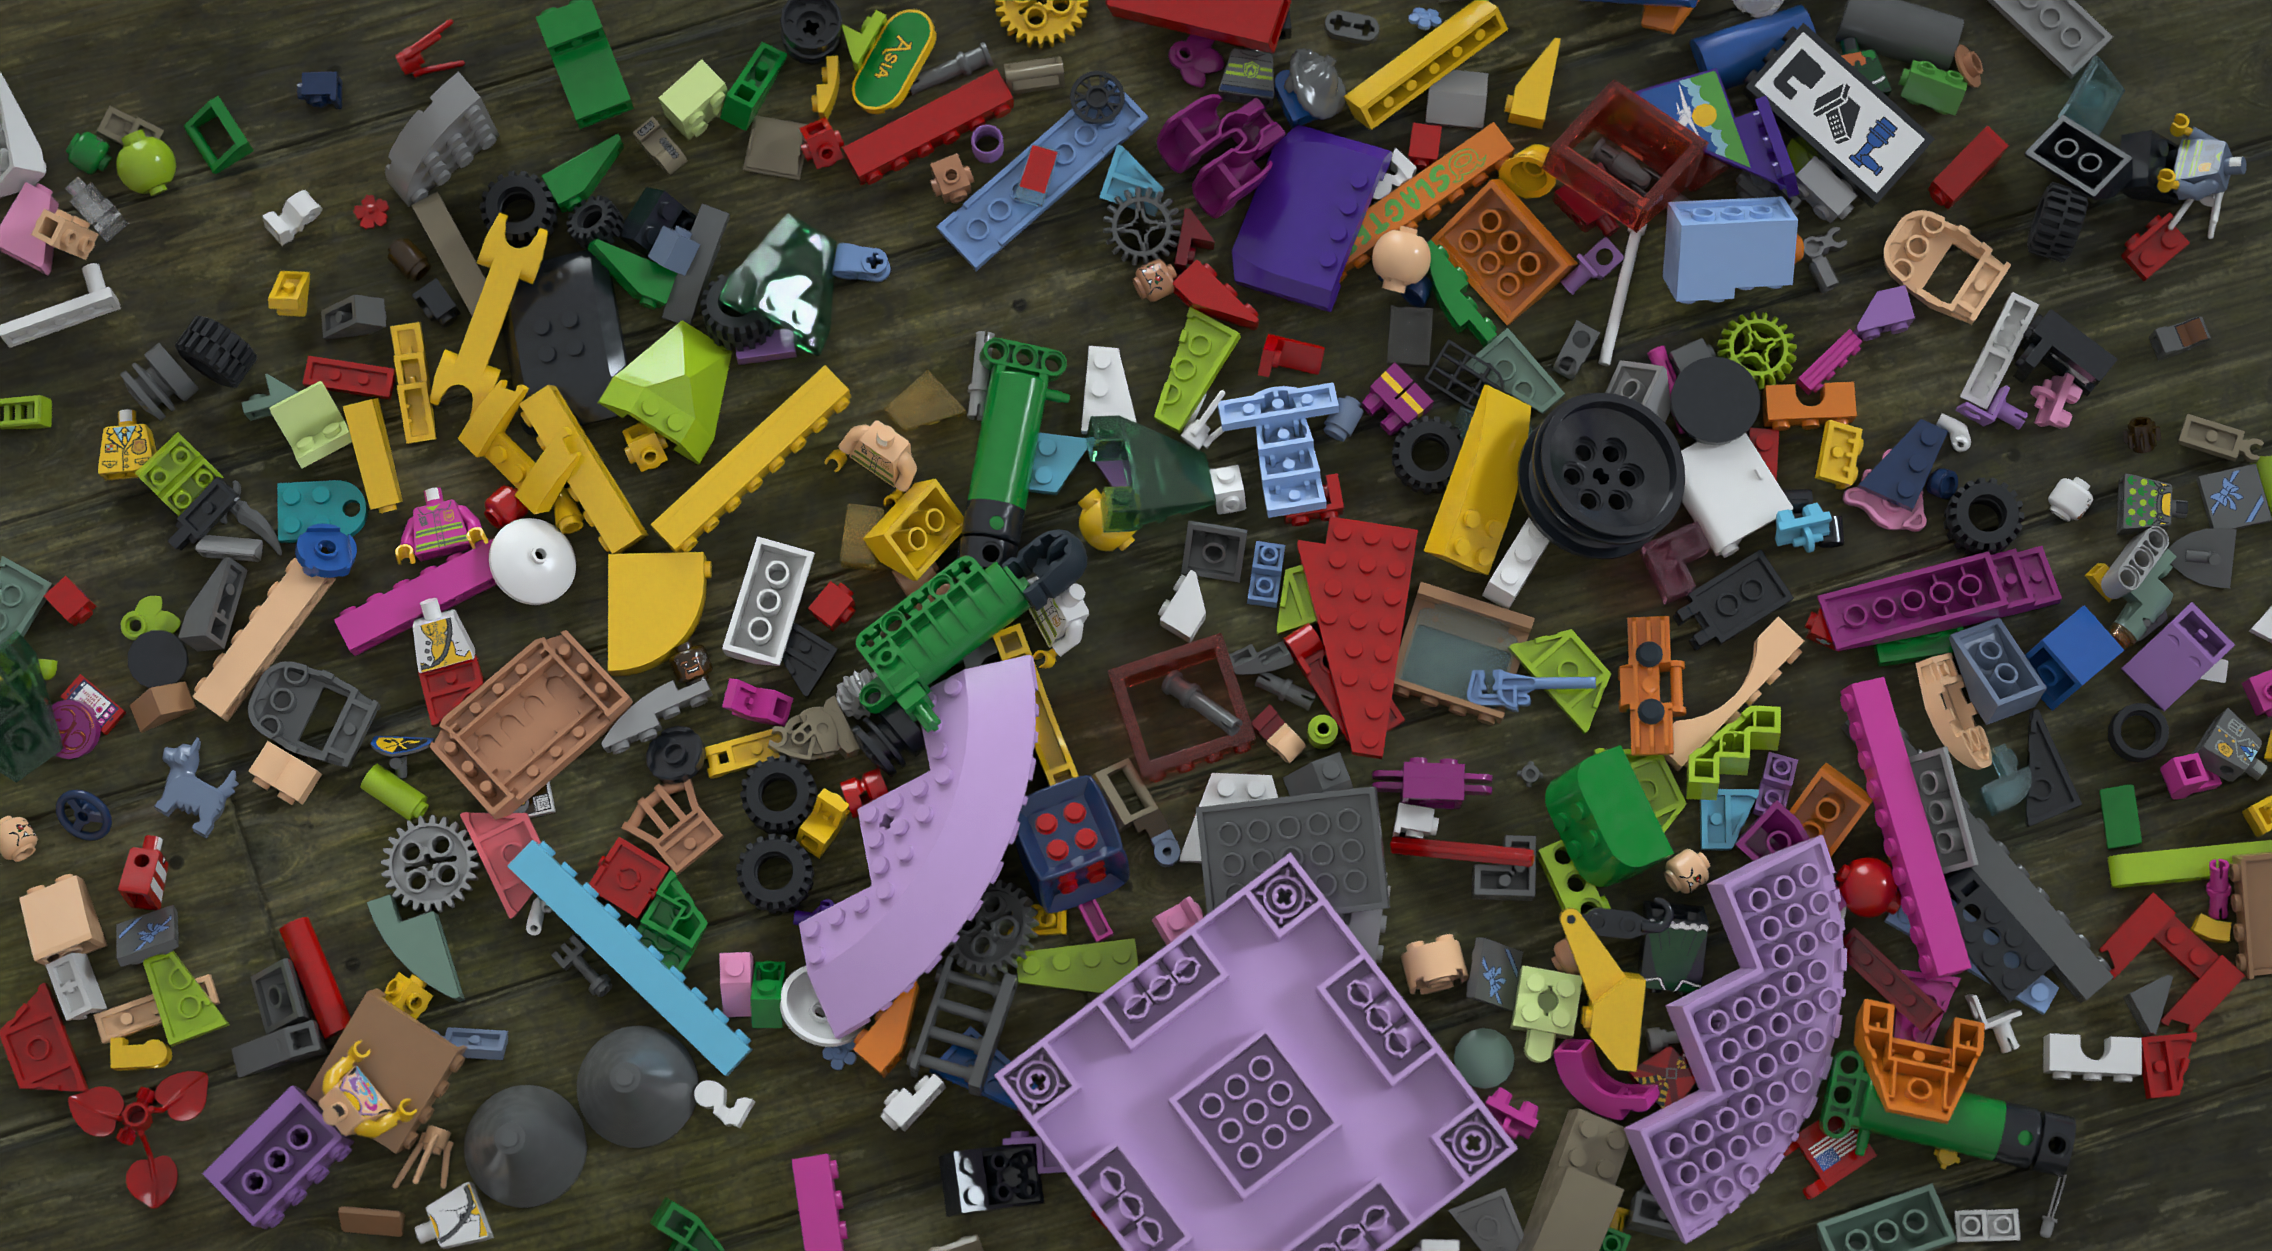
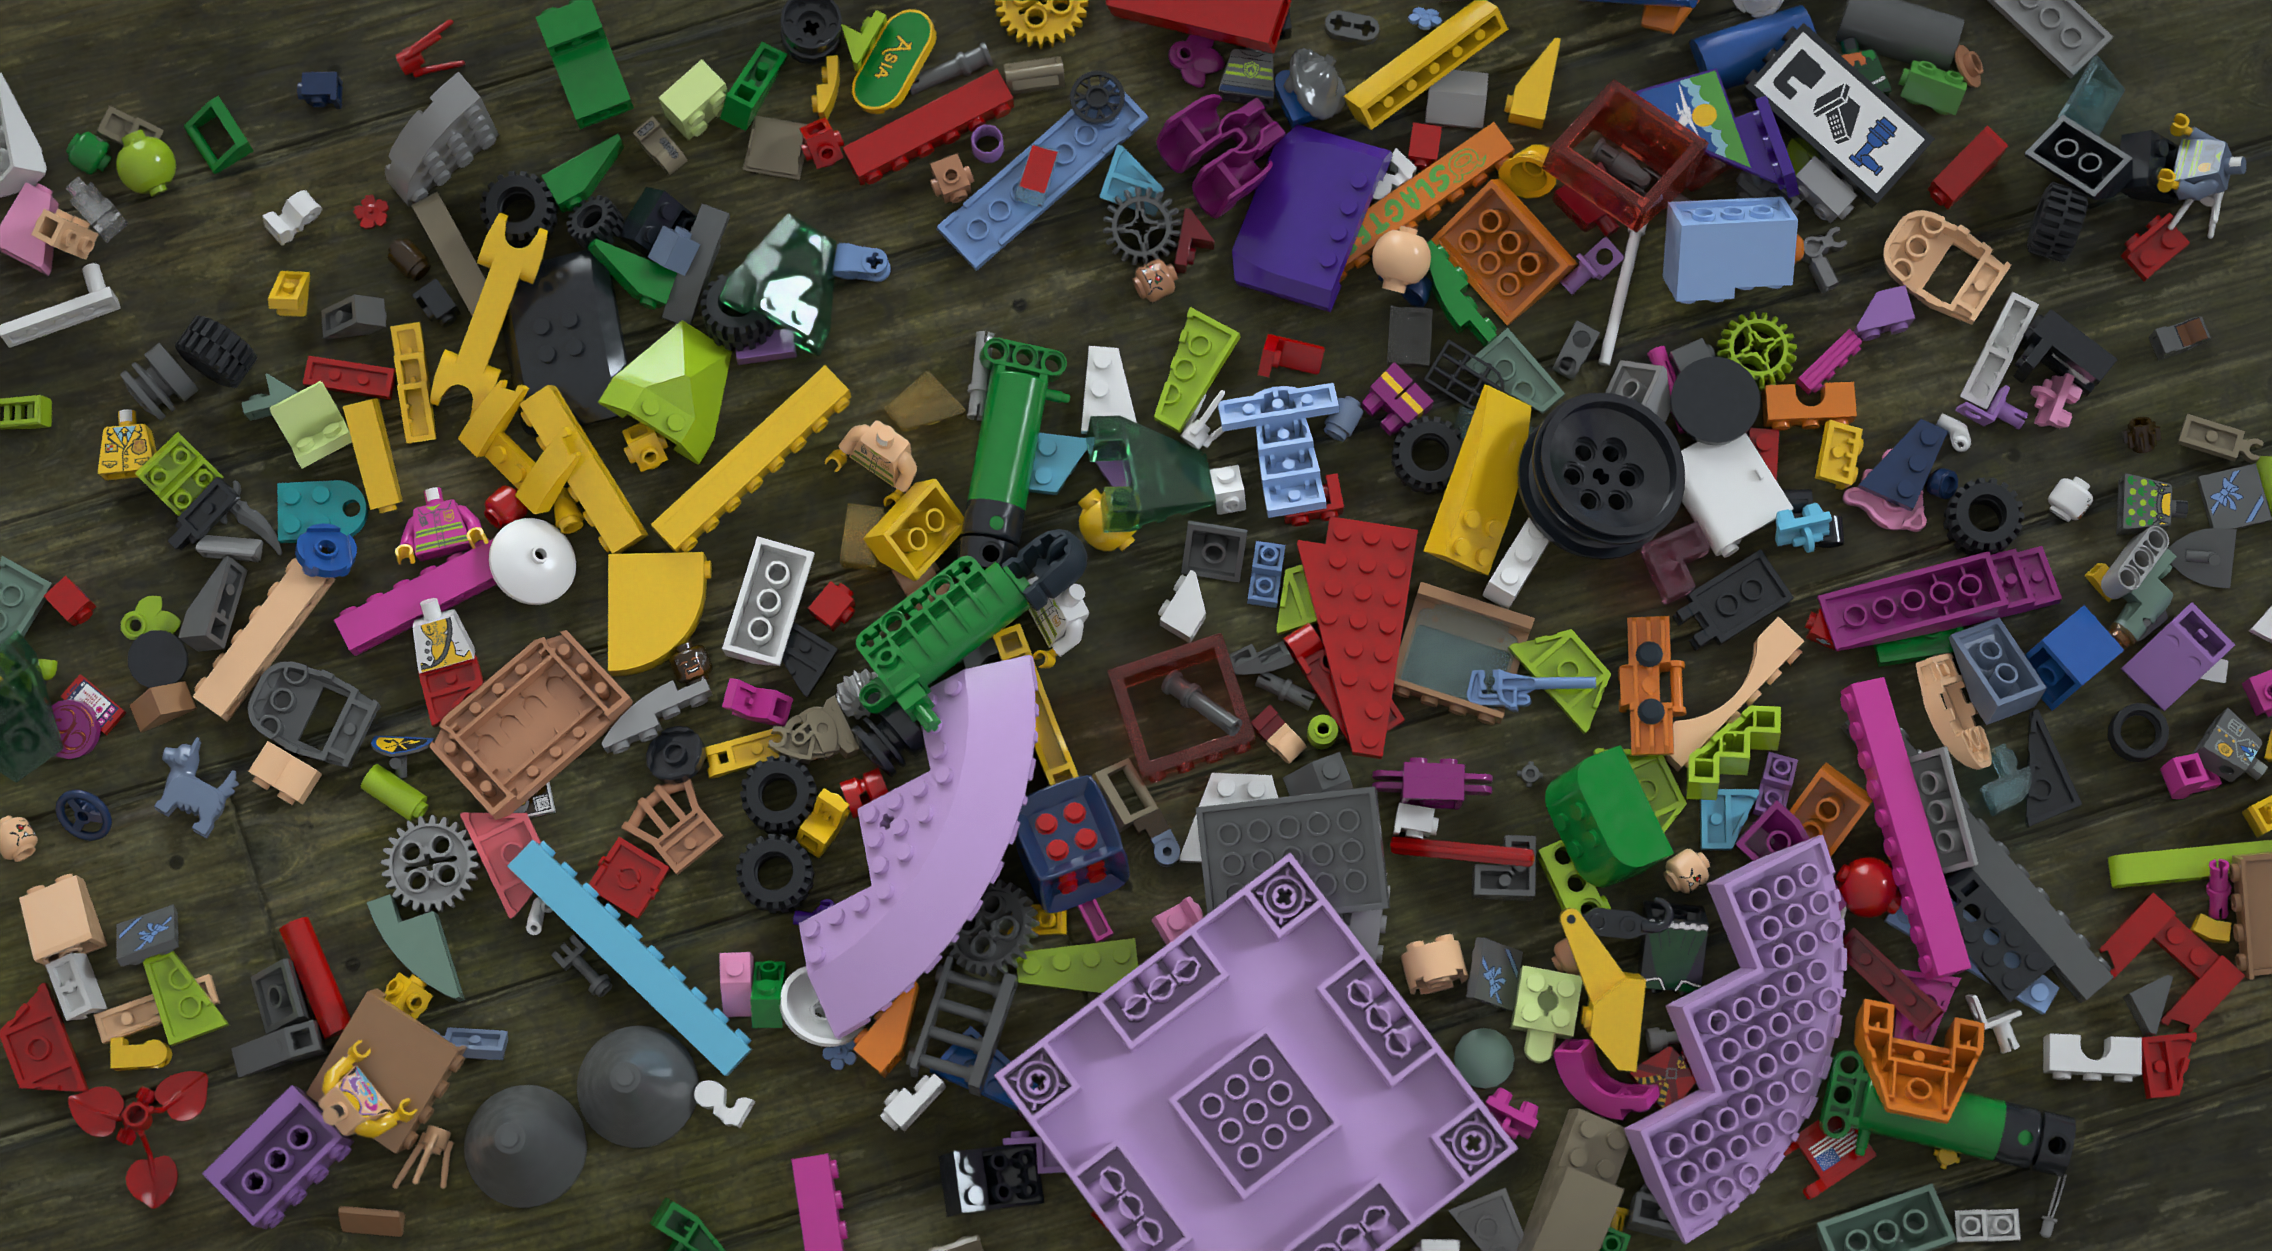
red torso [118,835,168,911] -> none
white torso [415,1182,494,1249] -> none
green slope [637,870,708,973] -> none
red slope [1173,259,1259,330] -> none
green slope [2099,784,2142,849] -> none

